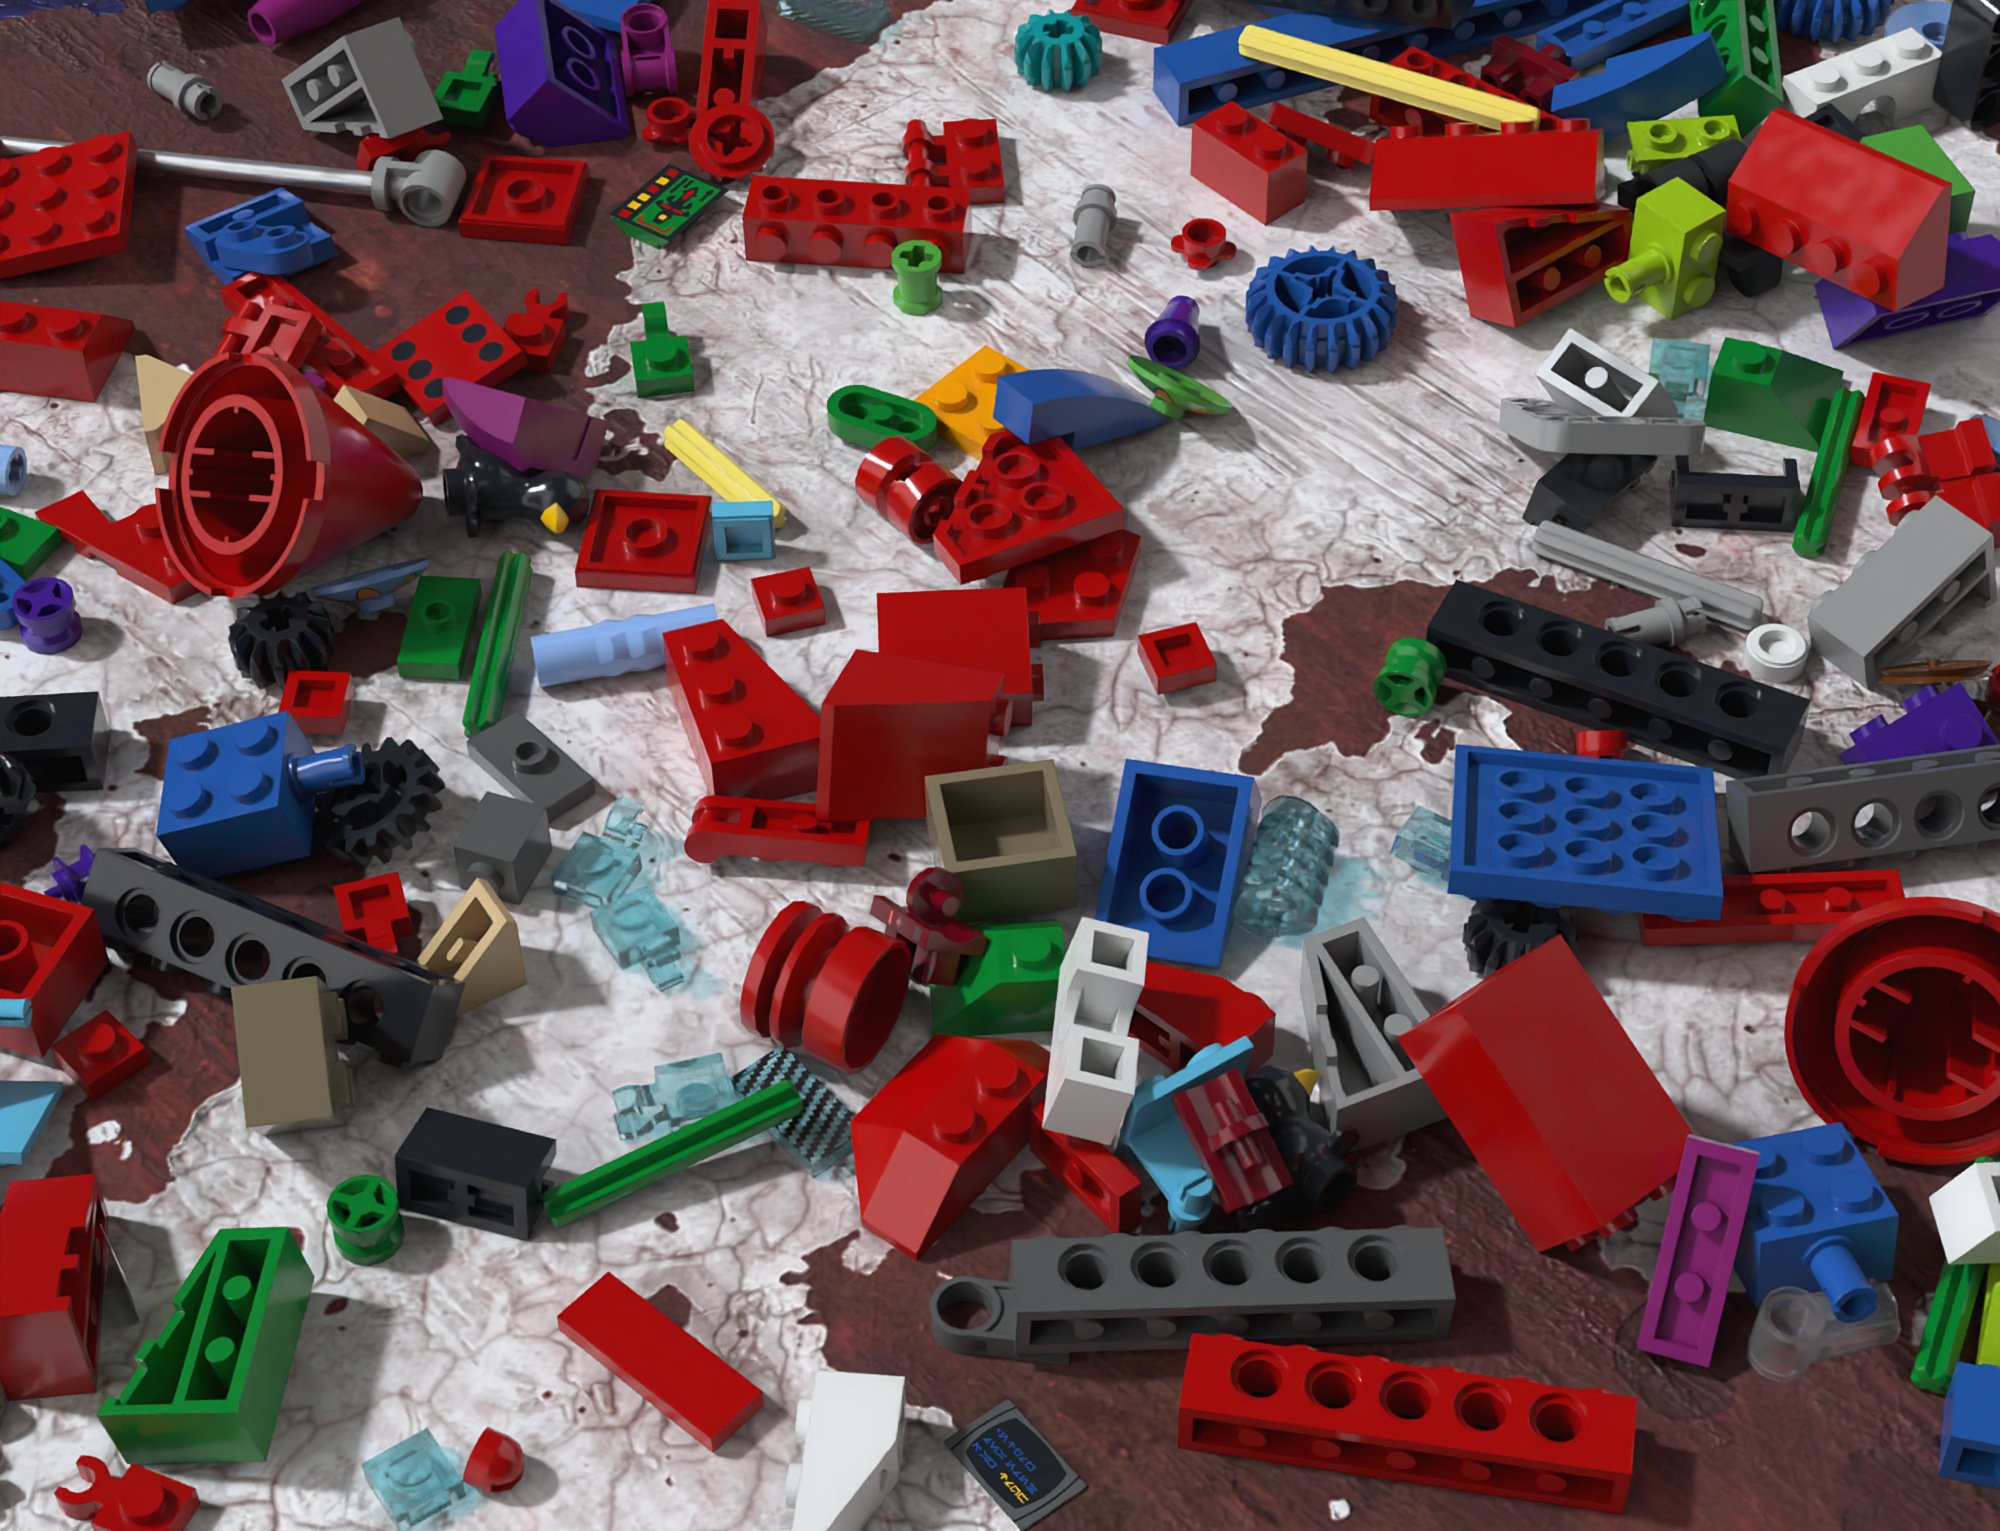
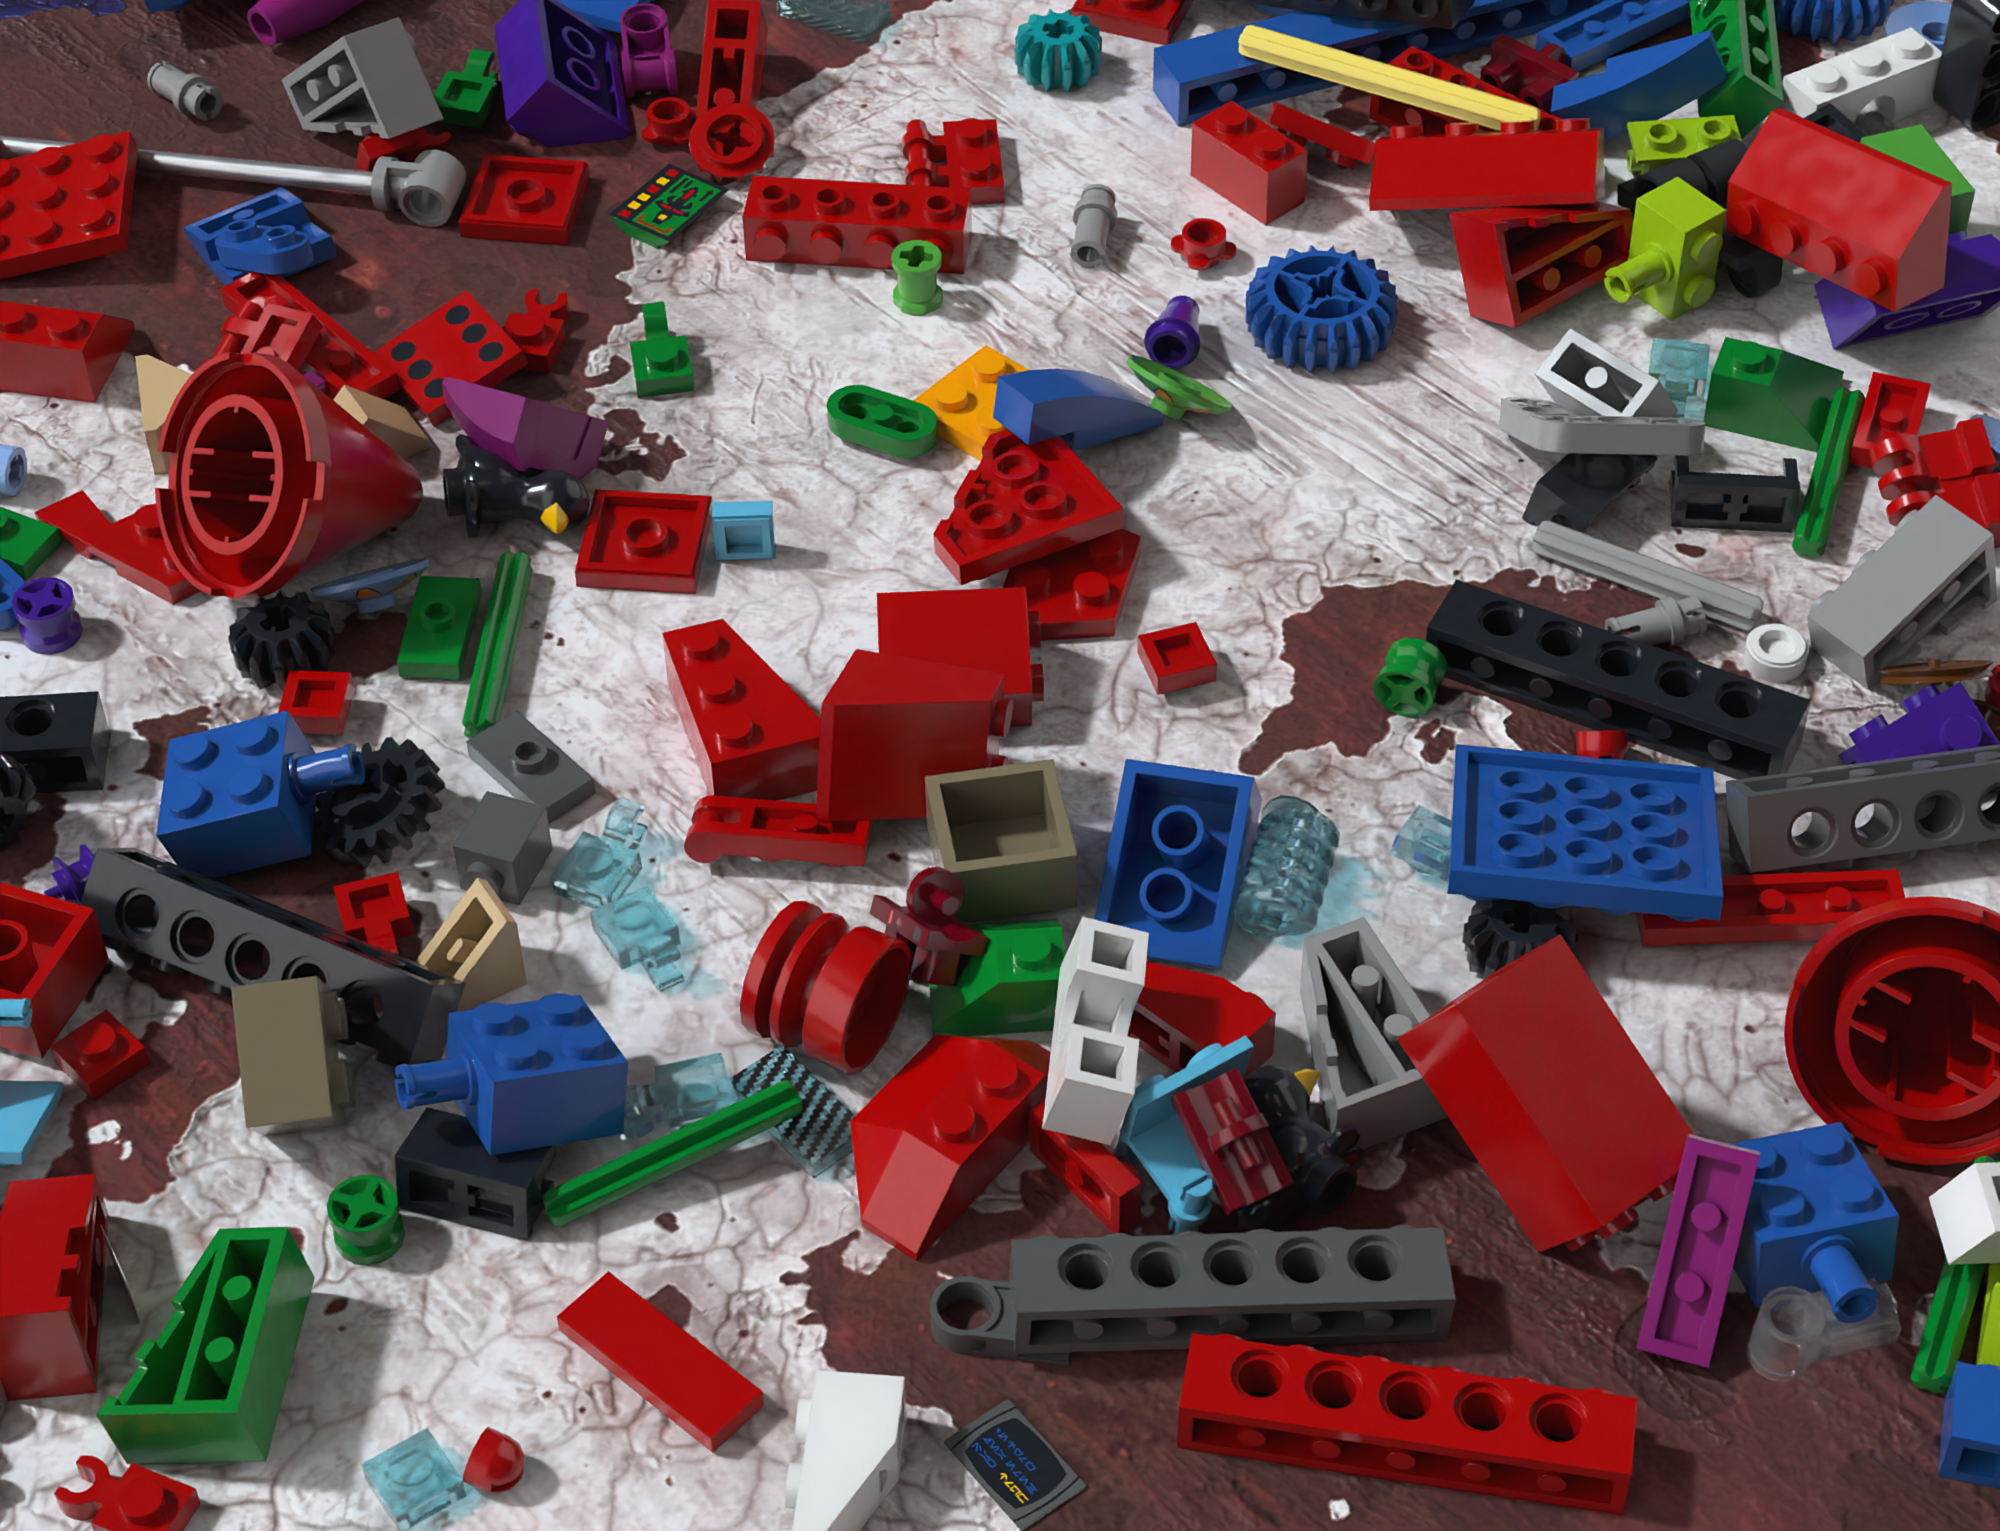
light blue axle [530,604,718,687] -> none
light yellow axle [663,419,787,529] -> none
red plate [751,567,826,637] -> none
red wheel [855,435,963,545] -> none
none -> blue brick [395,993,628,1155]

